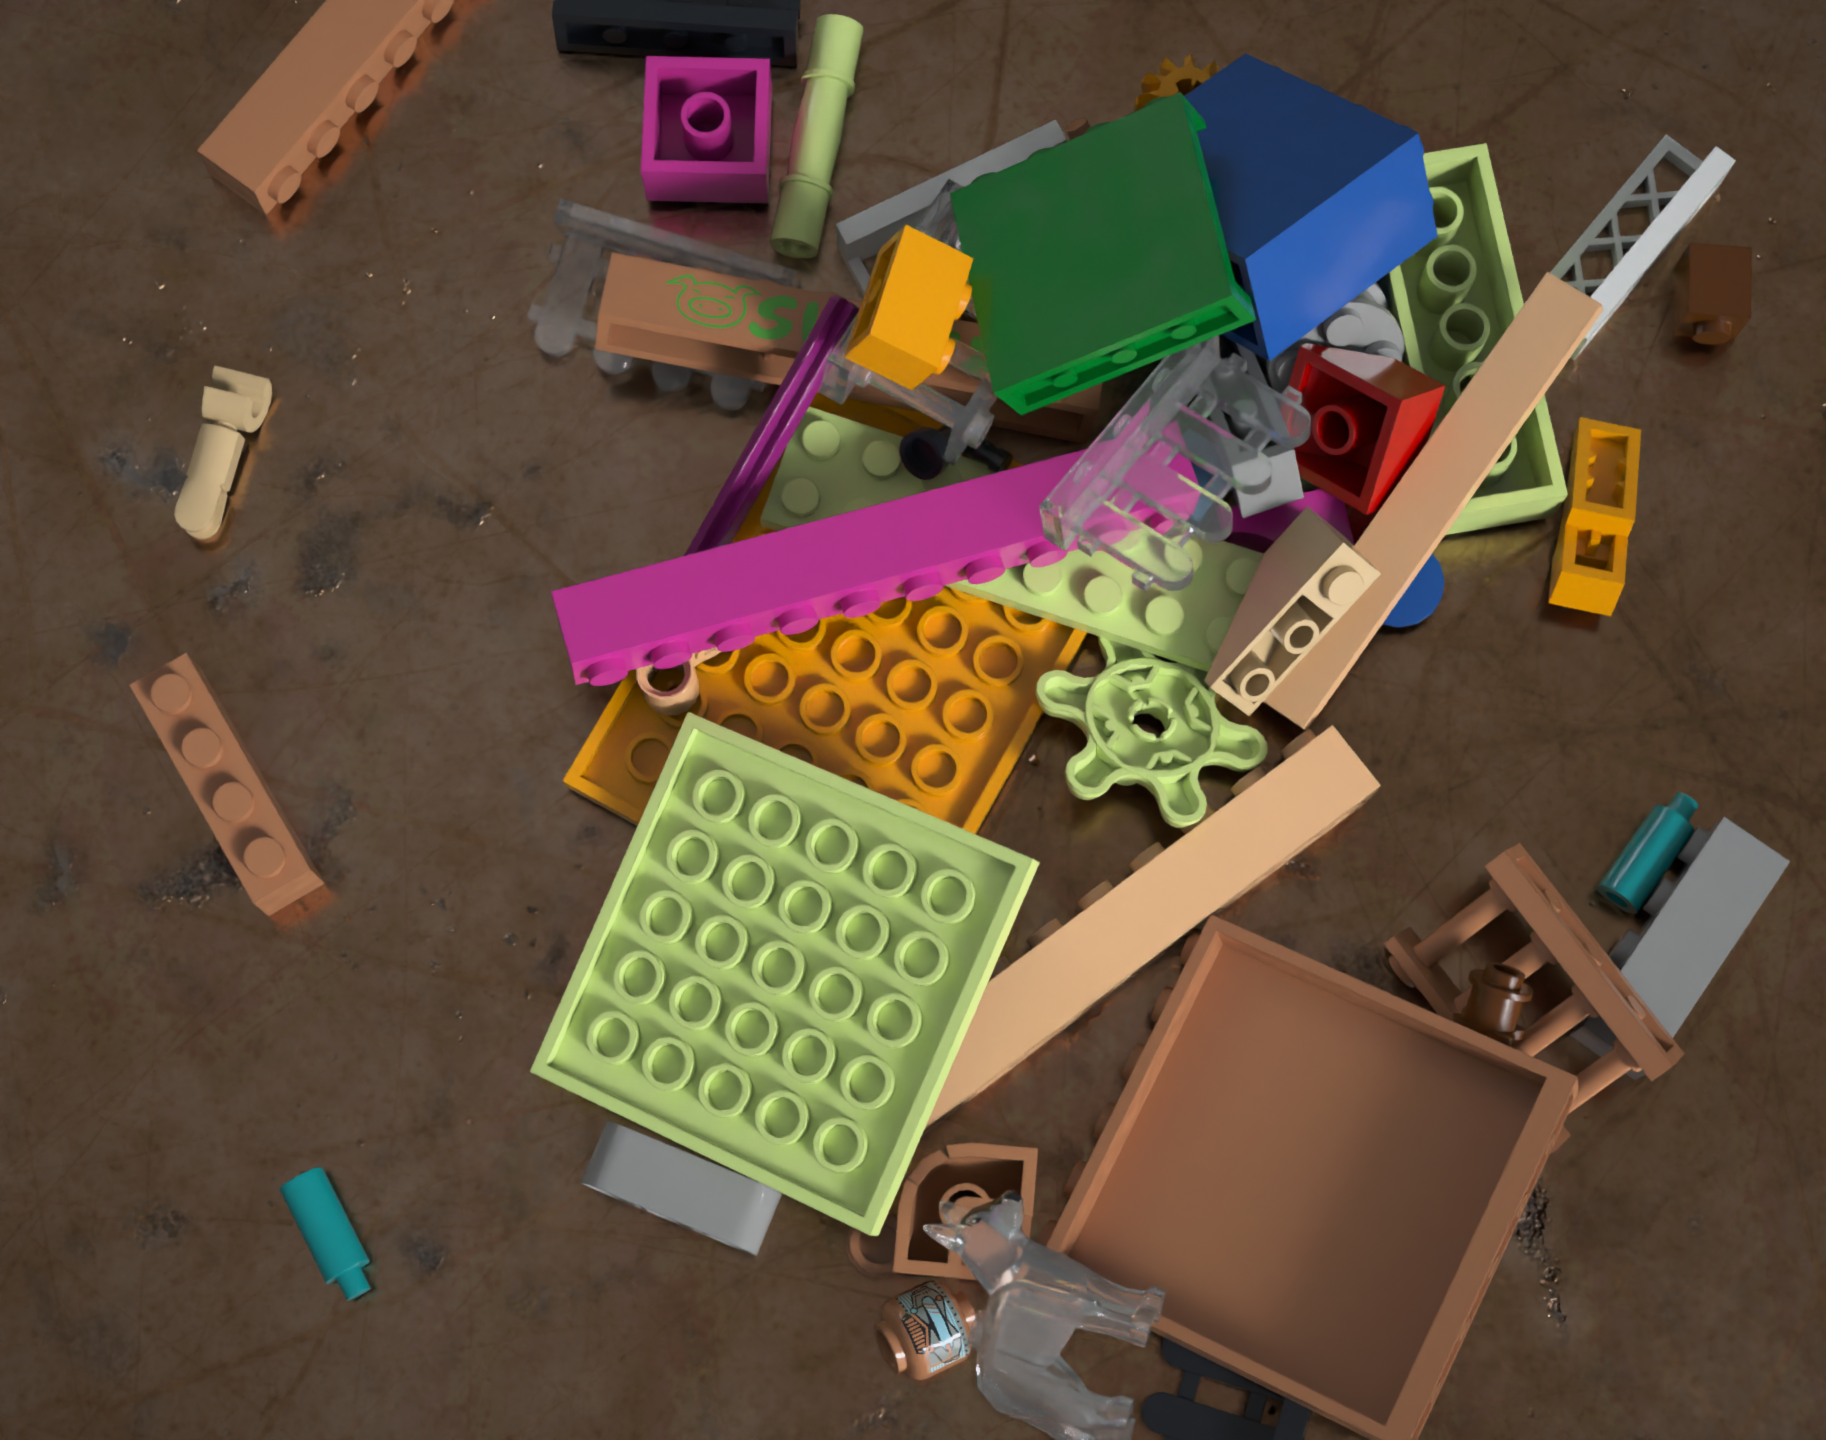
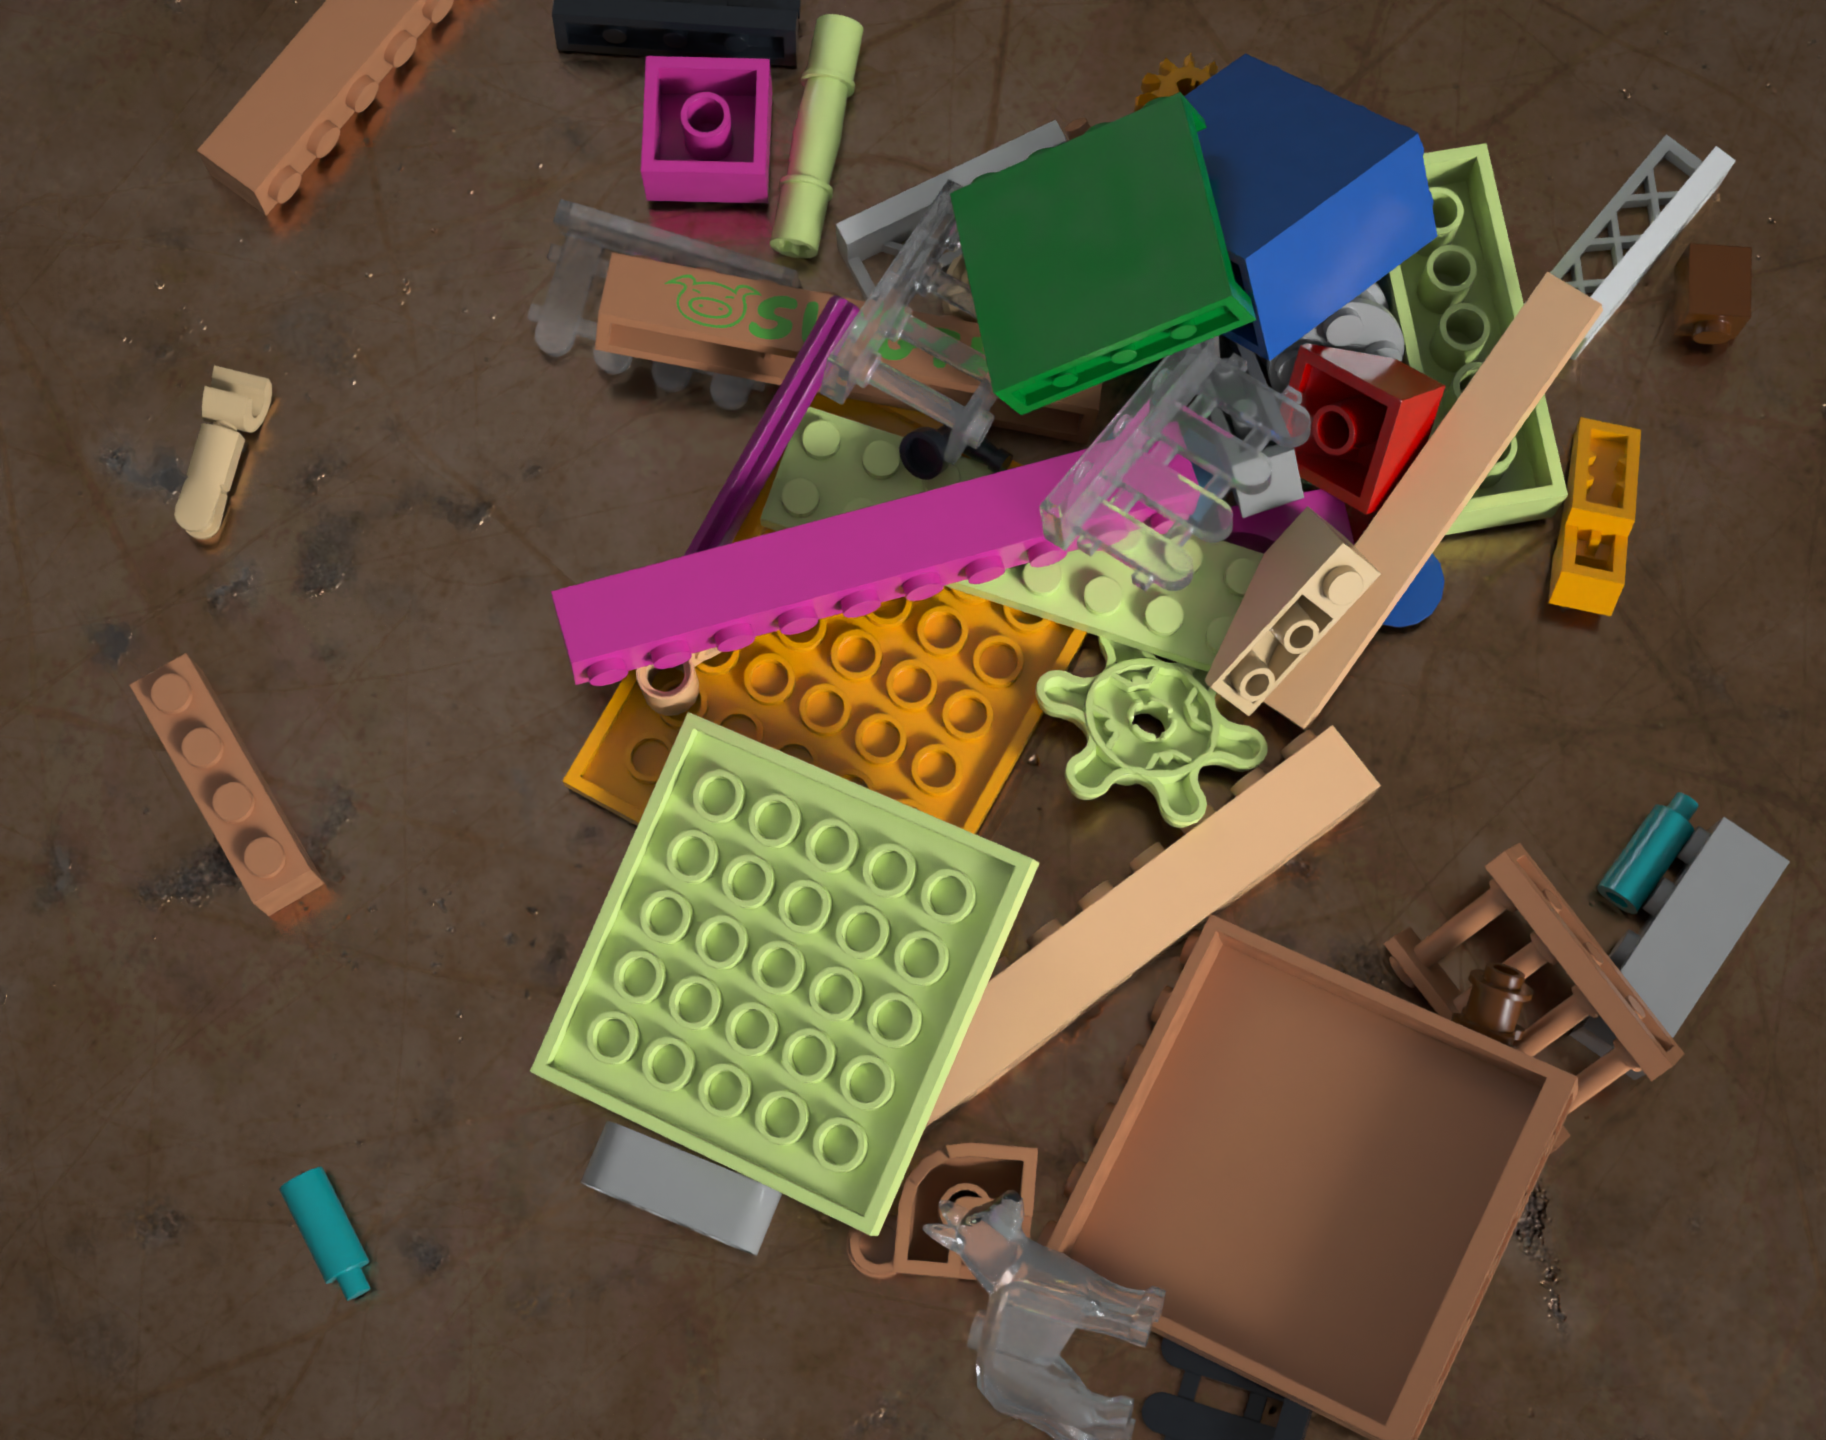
light orange brick [844,224,974,390] -> none
head [874,1280,978,1380] -> none

